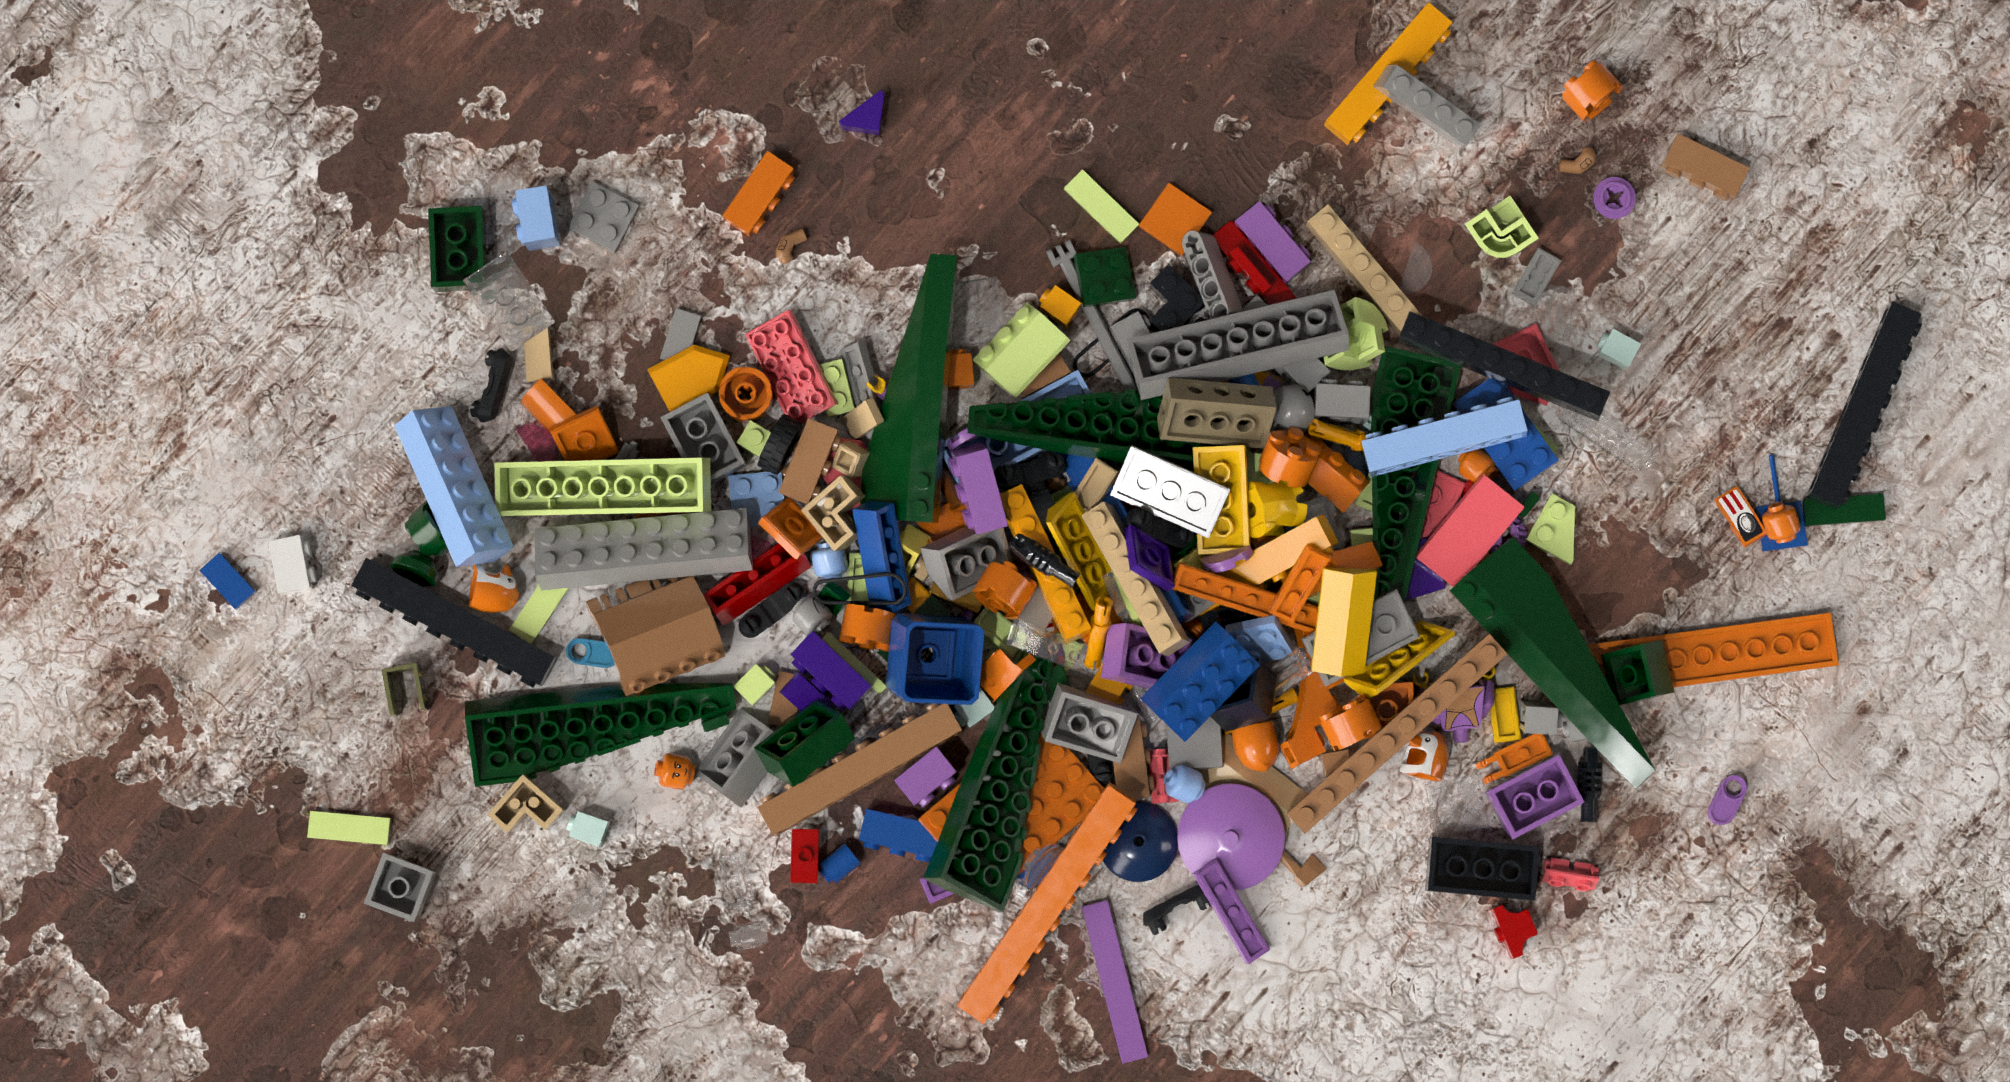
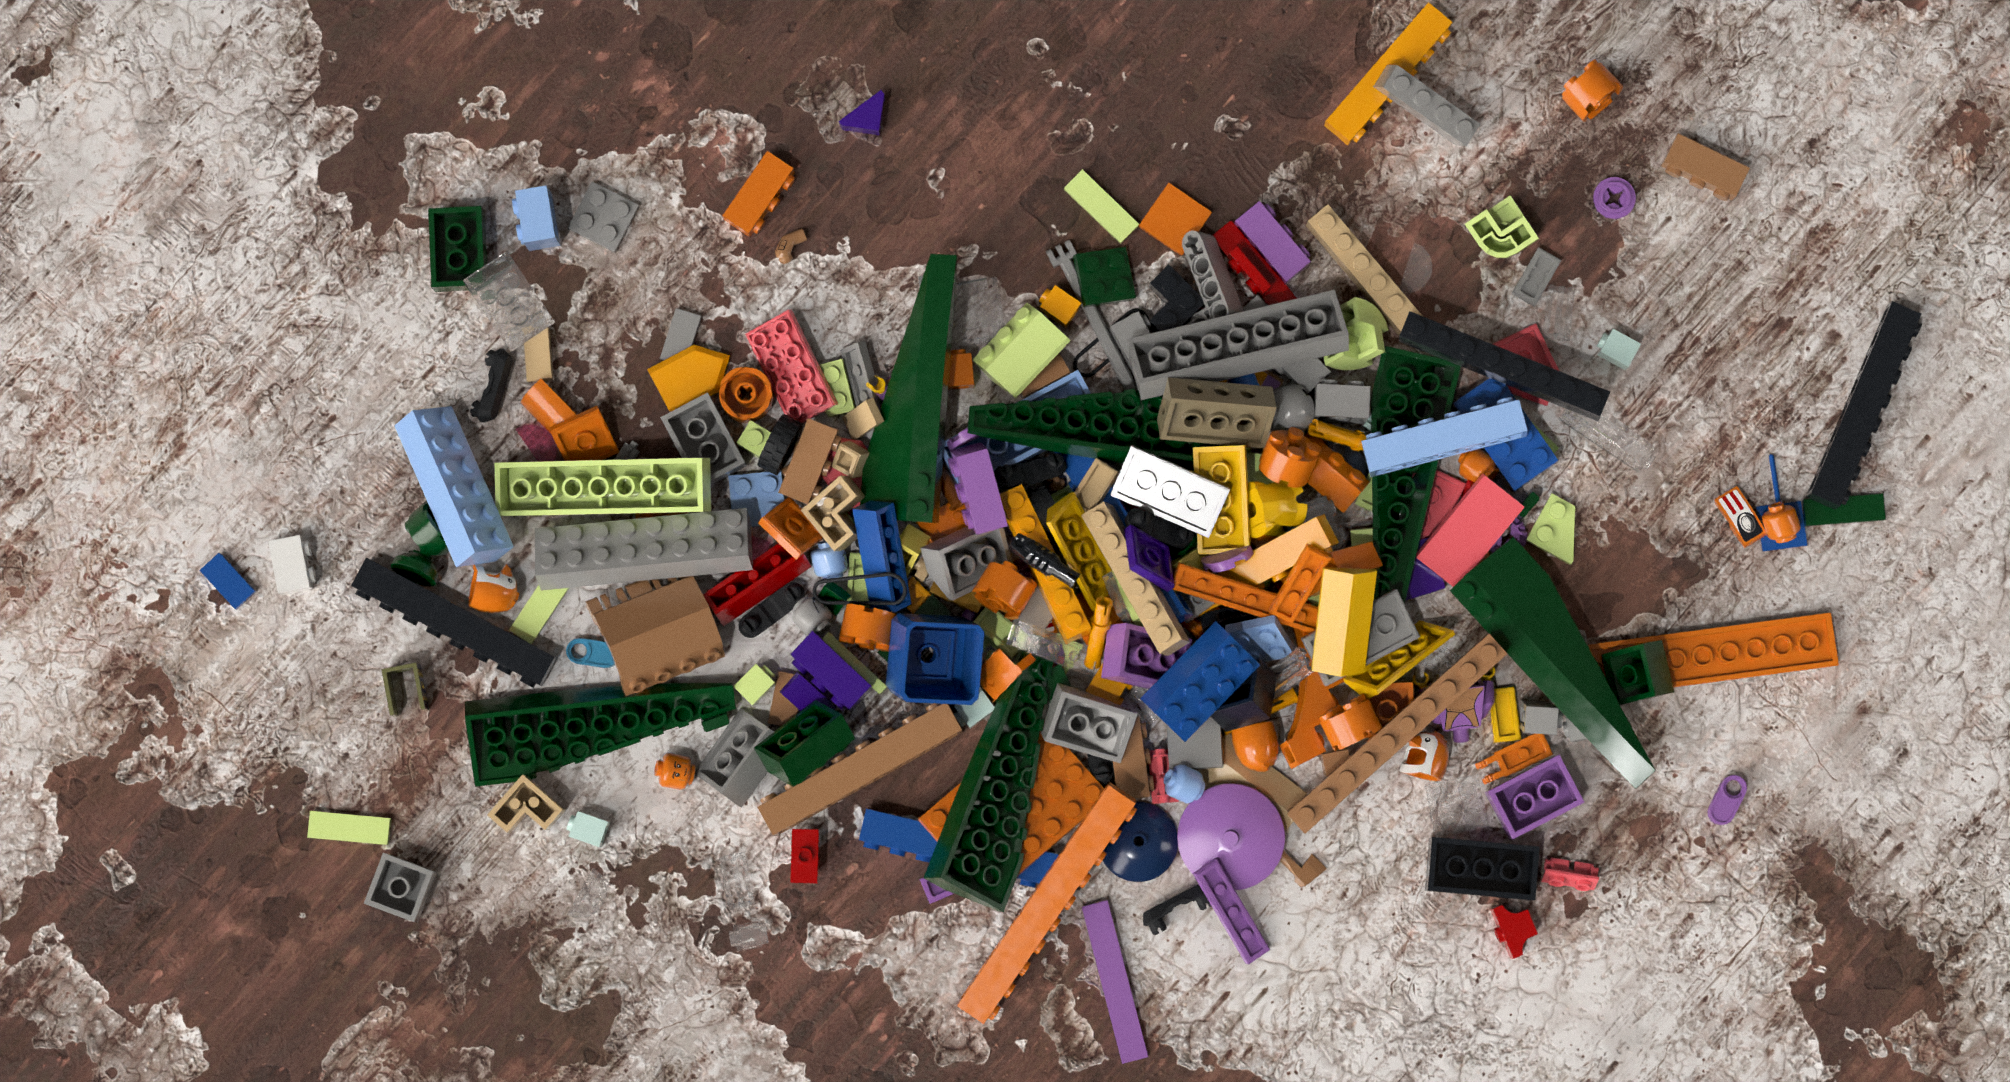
blue brick [819,843,861,884] -> none
medium lavender brick [894,747,957,808] -> none
clear tile [1021,842,1062,892] -> none
medium nougat arm [1559,147,1596,174] -> none
black hinge [1577,748,1602,822] -> none

